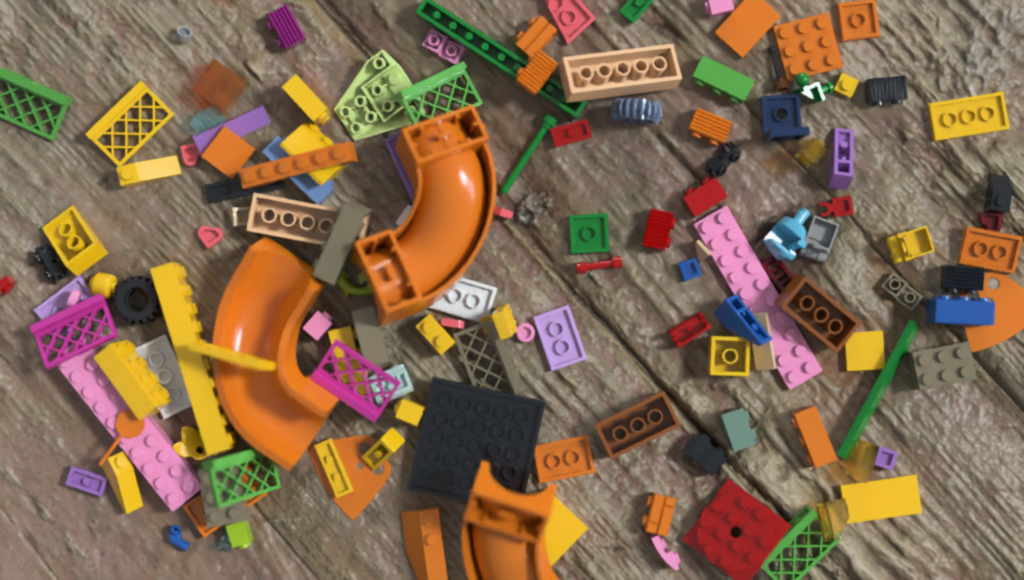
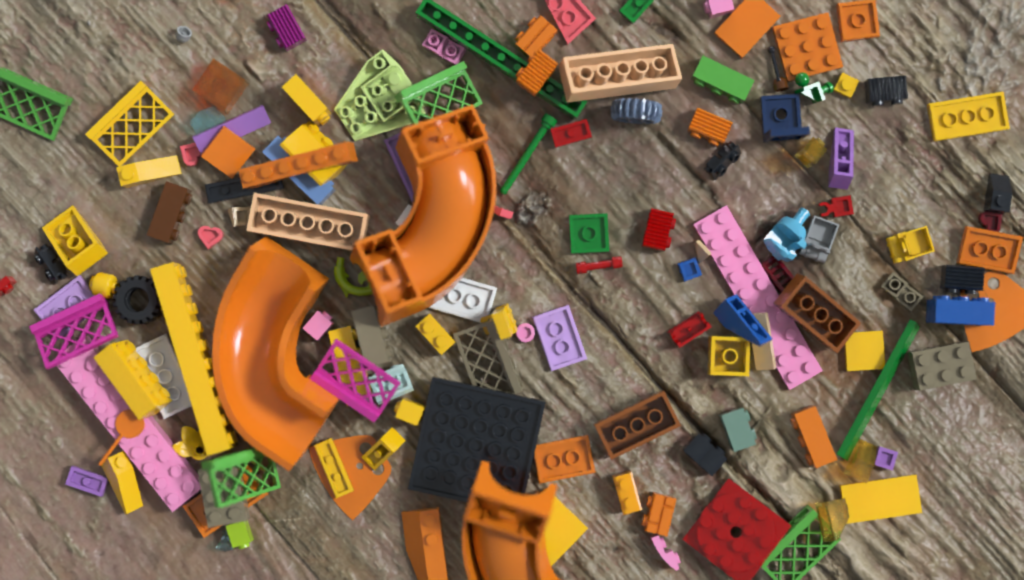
bright pink tile [66,289,82,307] -> none
blue arm [168,525,190,552] -> none
yellow tile [187,342,276,370] -> none
dark tan wedge [312,200,372,285] -> none
coral tile [441,318,465,329] -> none
red brick [681,177,728,218] -> none
none -> reddish brown brick [147,181,192,244]
none -> light orange brick [612,471,642,515]

